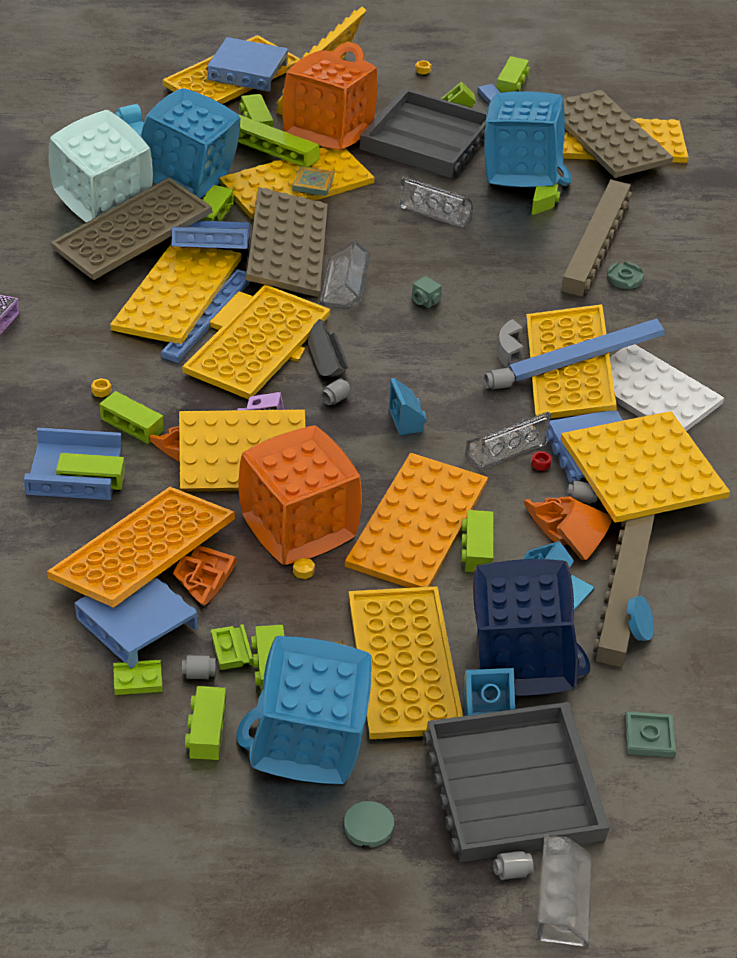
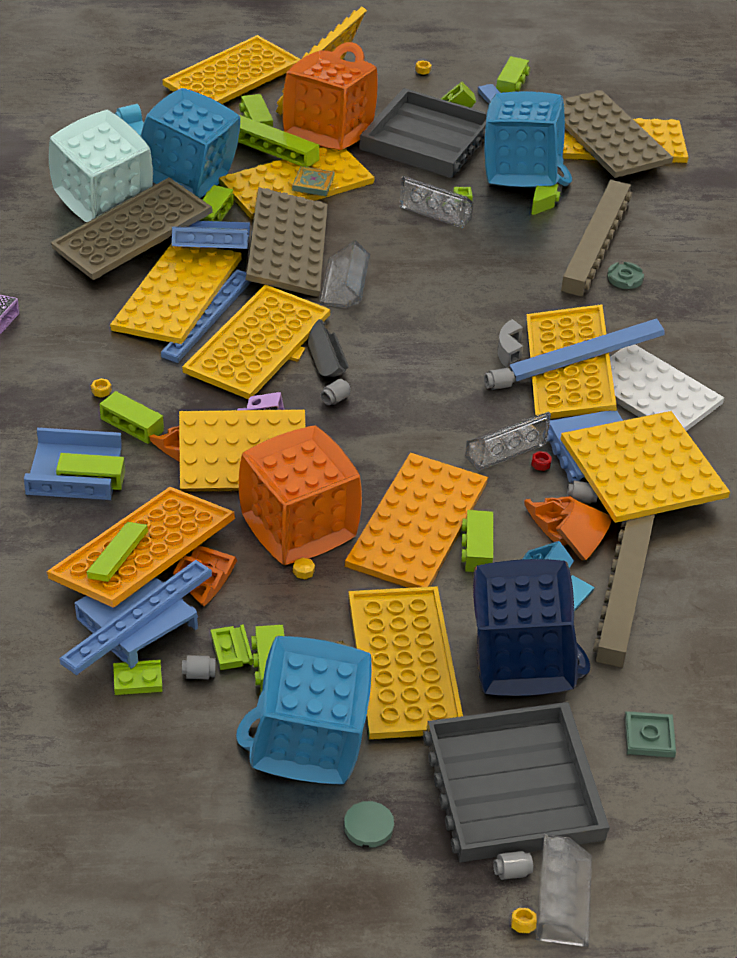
lime brick [185,686,226,760] -> none
medium blue panel [208,37,288,92] -> none
yellow tile [210,291,253,330] -> none
dark azure slope [388,378,427,435] -> none
sand green brick [412,276,442,308] -> none
dark azure slope [463,668,515,716] -> none
dark azure tile [627,596,654,641] -> none
none -> medium blue tile [59,560,212,675]
none -> lime tile [87,522,148,582]
none -> lime tile [453,187,473,202]
none -> yellow tile [511,908,537,933]

